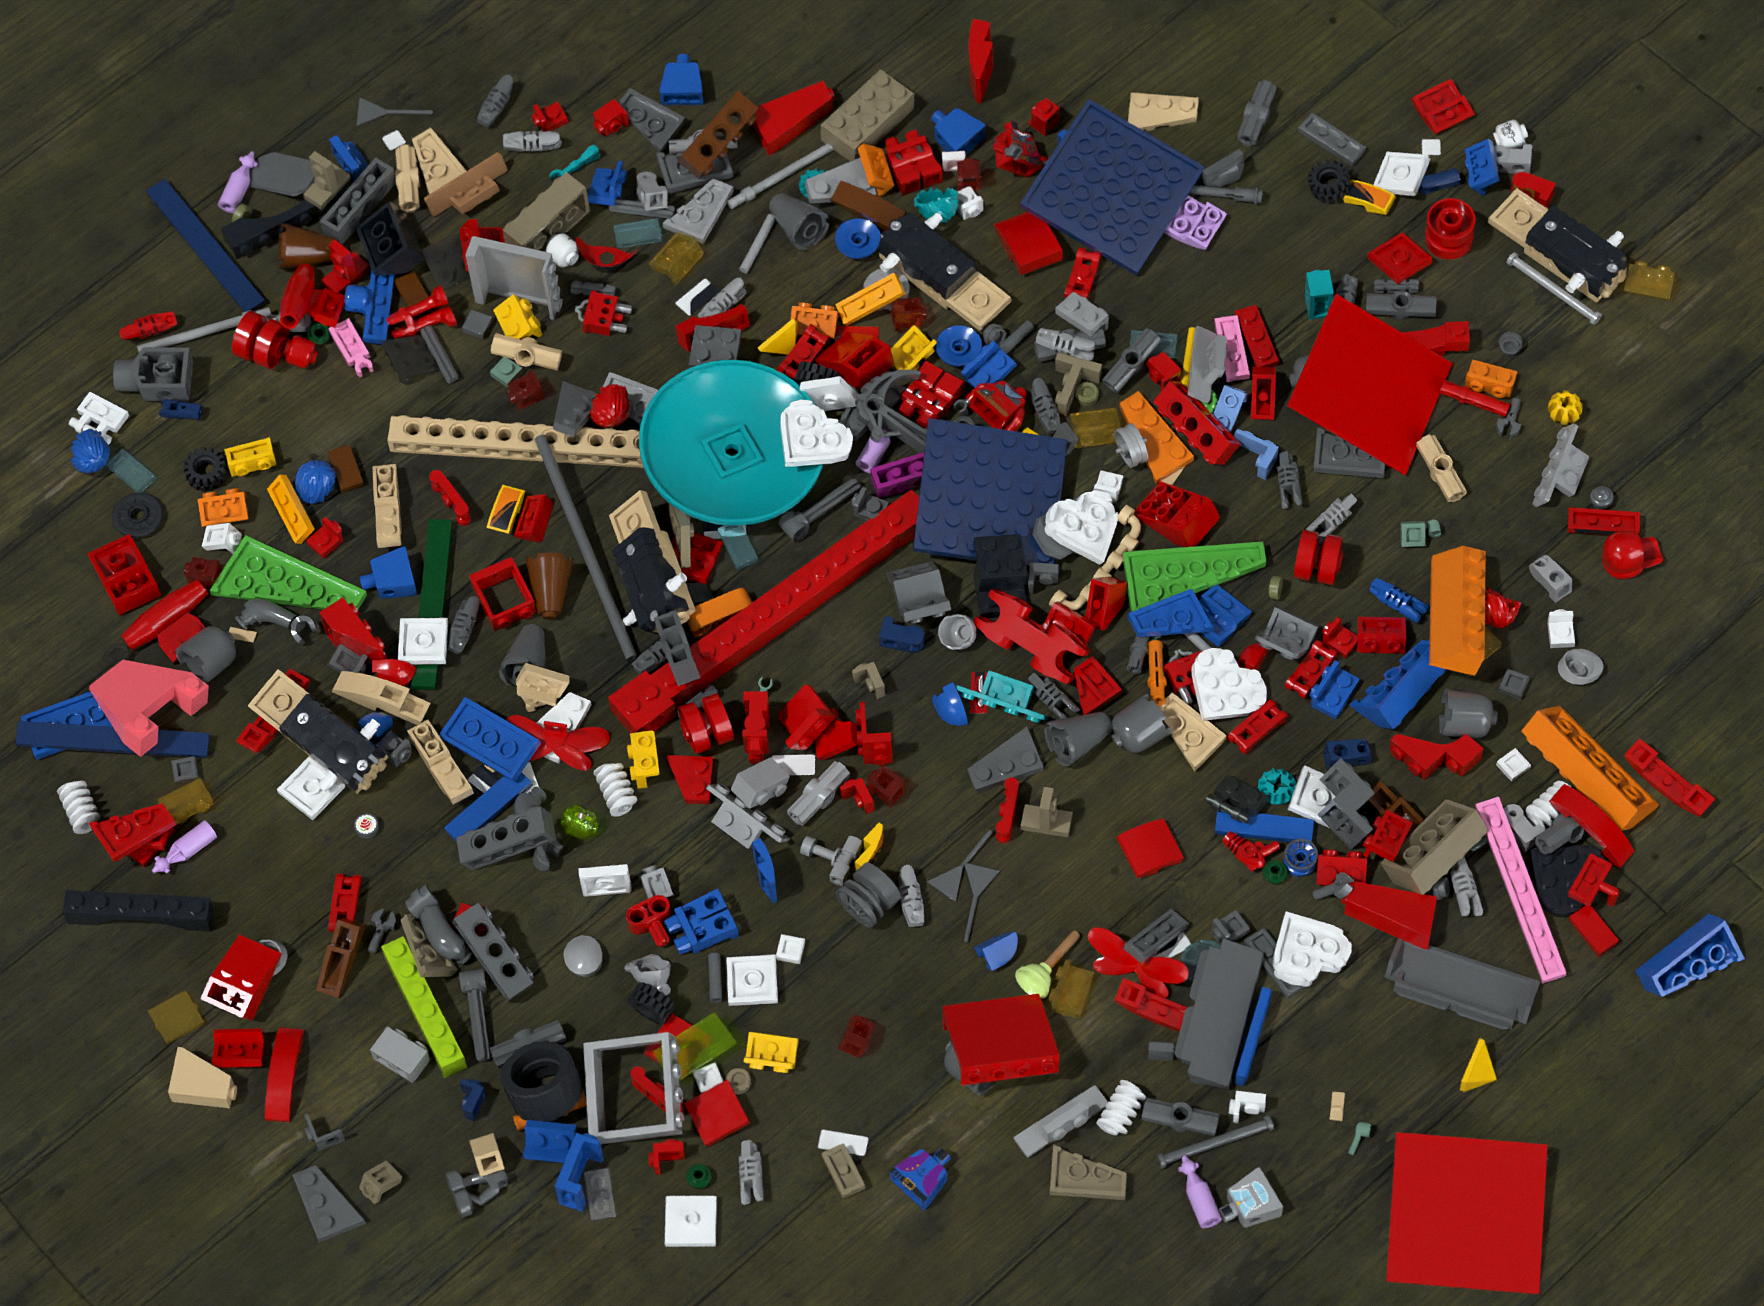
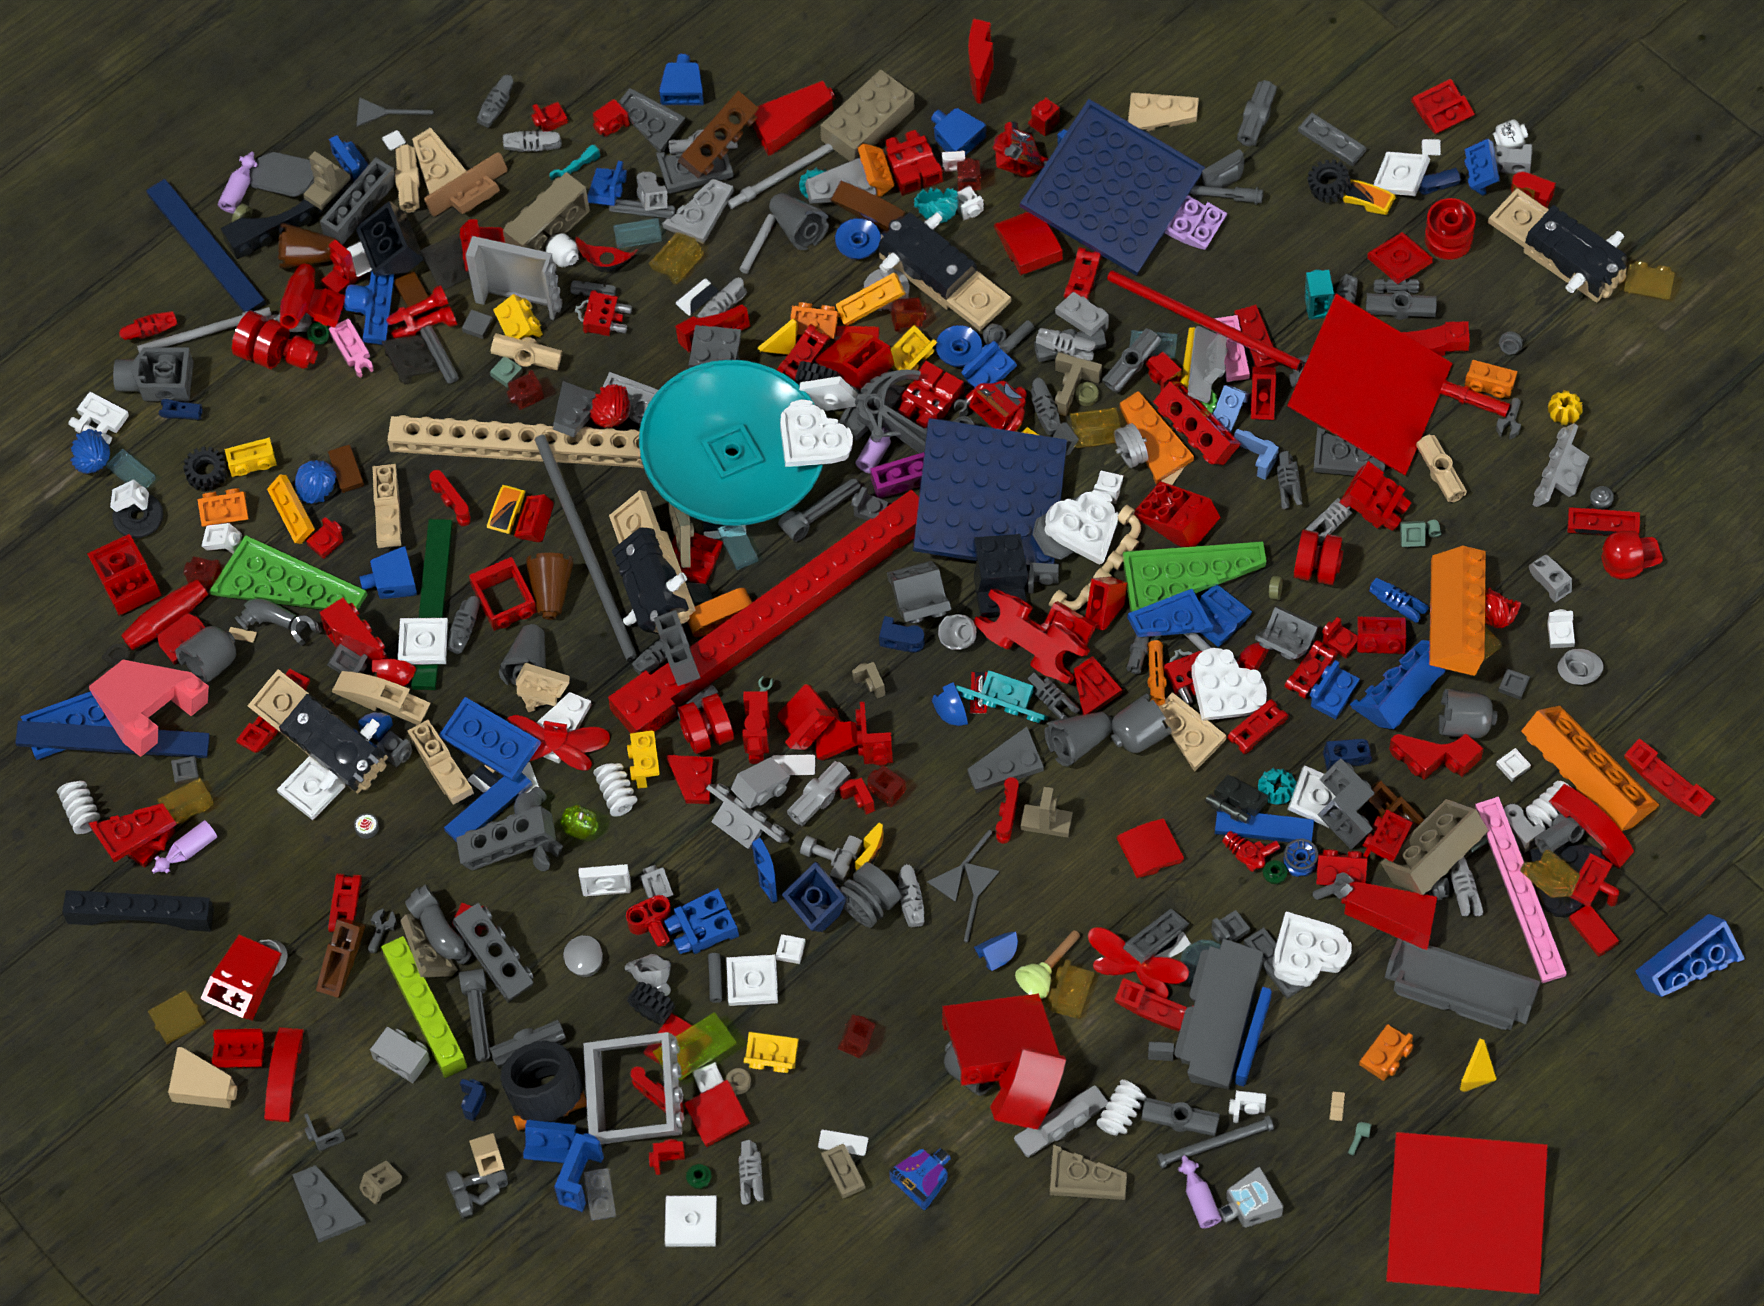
light grey bar [1506,252,1602,325] -> none
none -> white bracket [110,479,149,512]
none -> white sticker [347,242,372,277]
none -> dark blue slope [782,862,847,932]
none -> slope [990,1047,1066,1130]
none -> red piece [1107,270,1304,371]
none -> red hips [1339,461,1411,531]
none -> orange bracket [1359,1024,1414,1081]
none -> clear yellow bracket [1520,850,1580,898]

